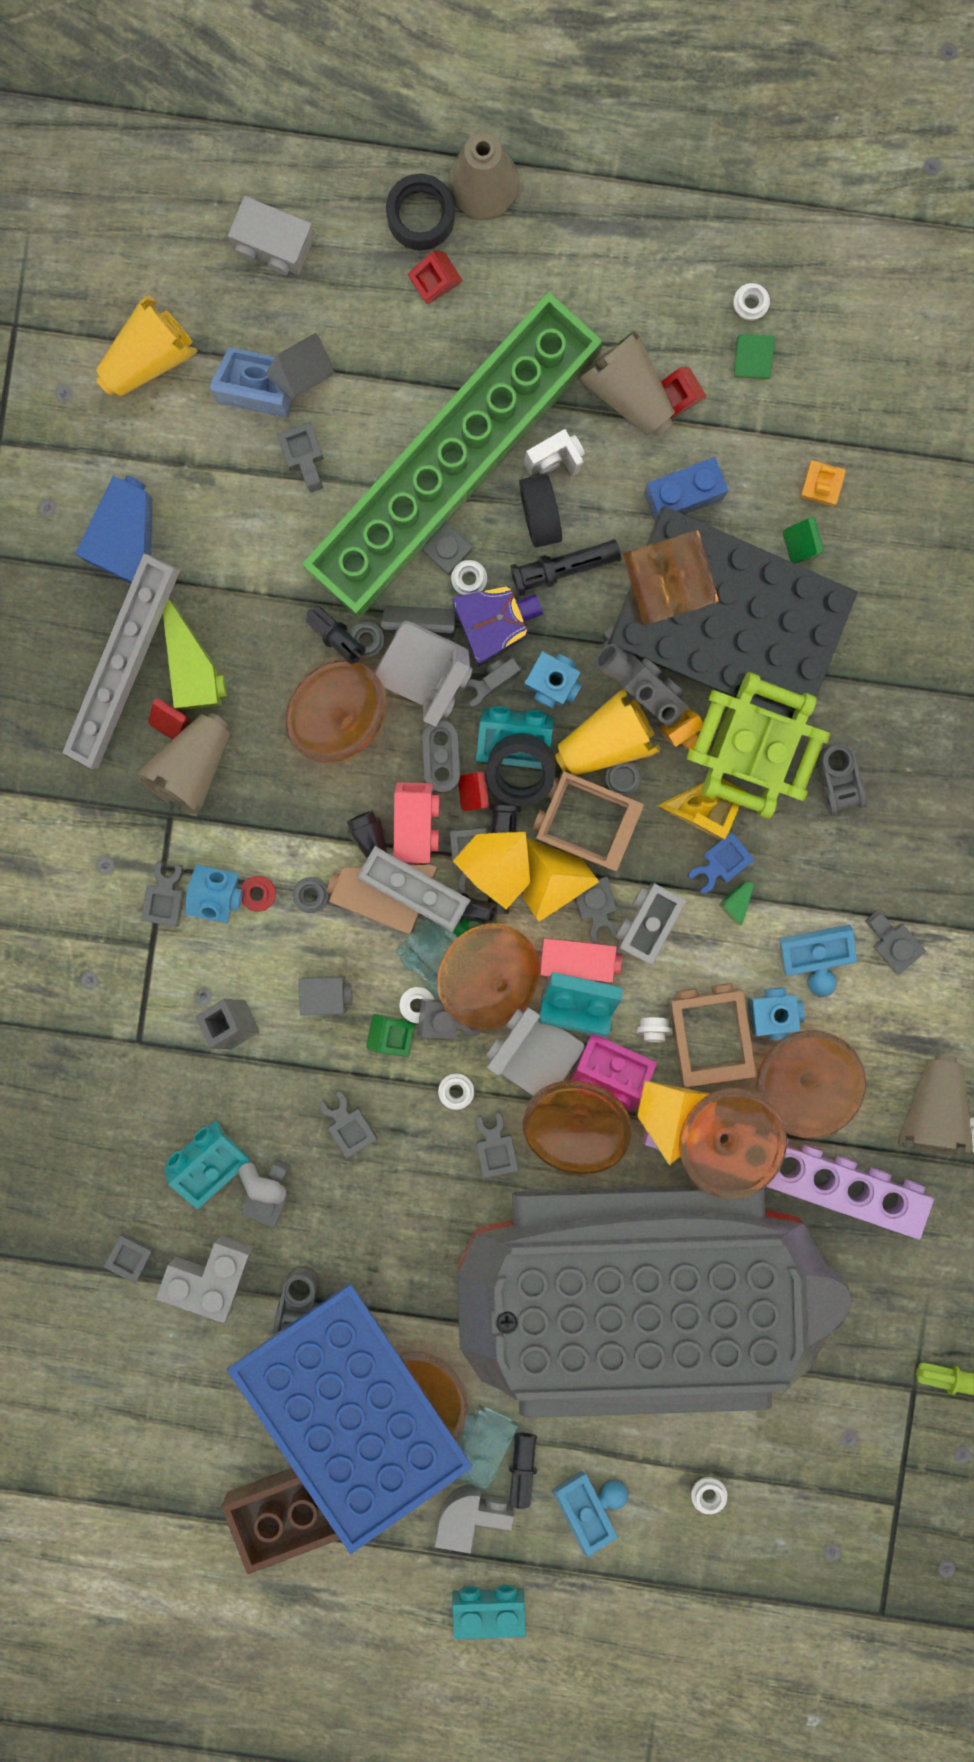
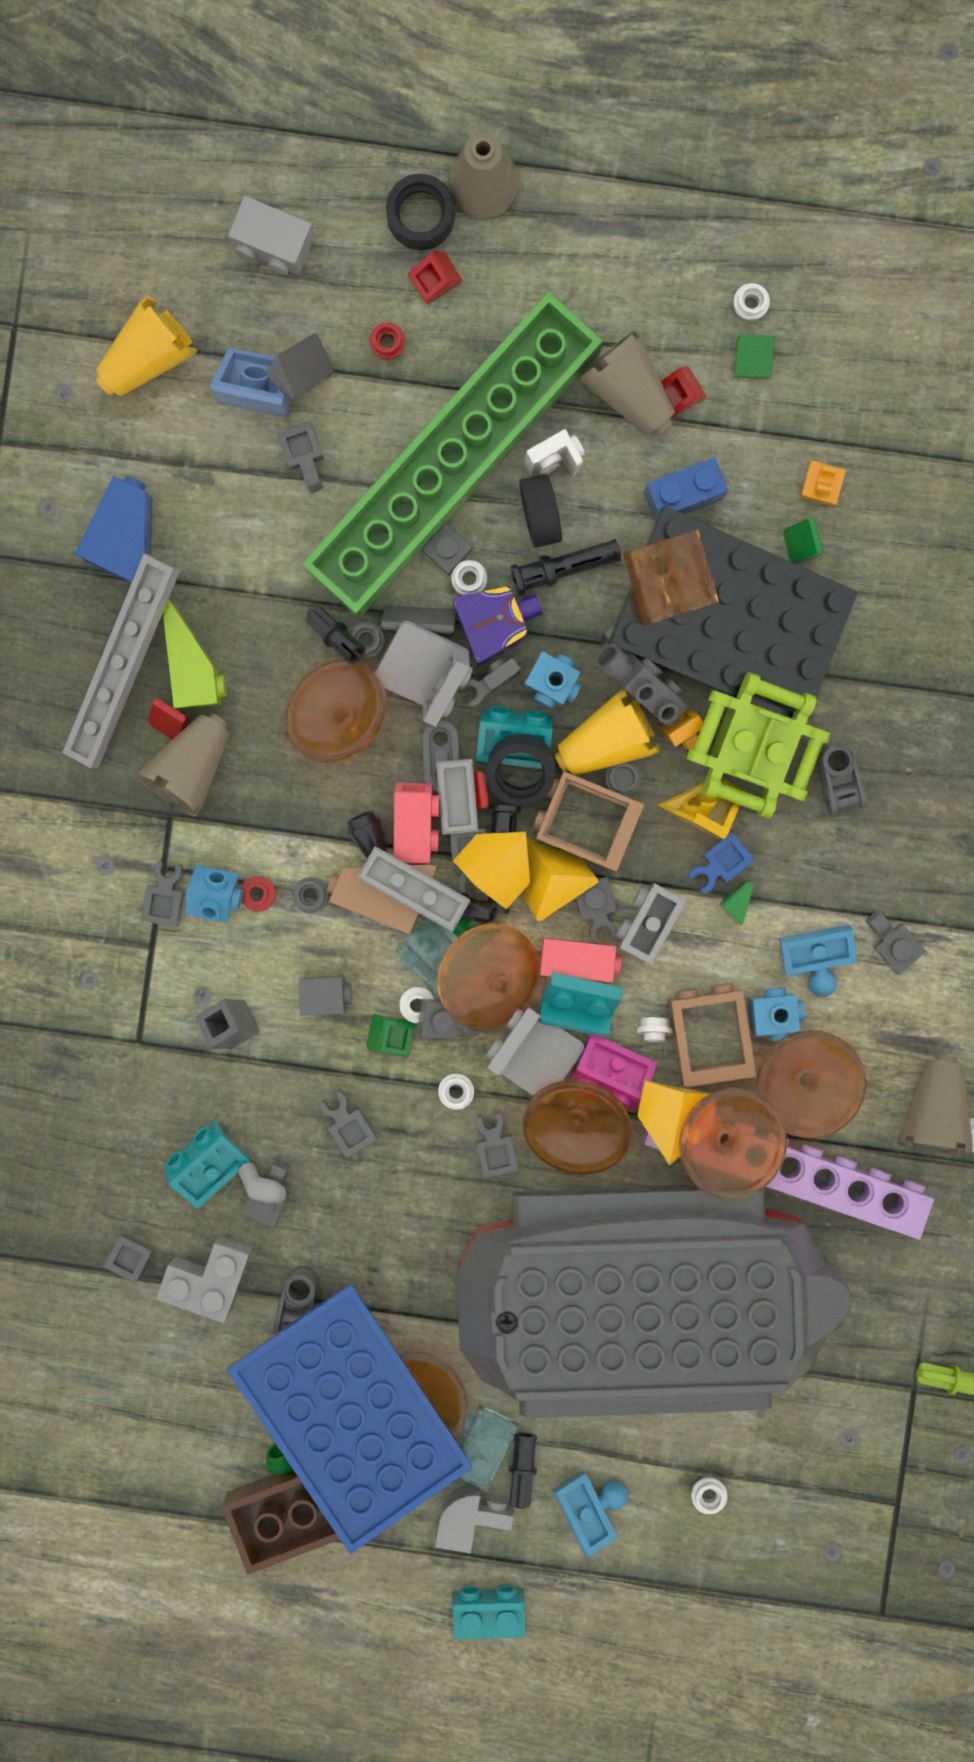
none -> green plate [266,1443,293,1474]
none -> red plate [369,323,405,360]
none -> light grey tile [436,759,479,835]

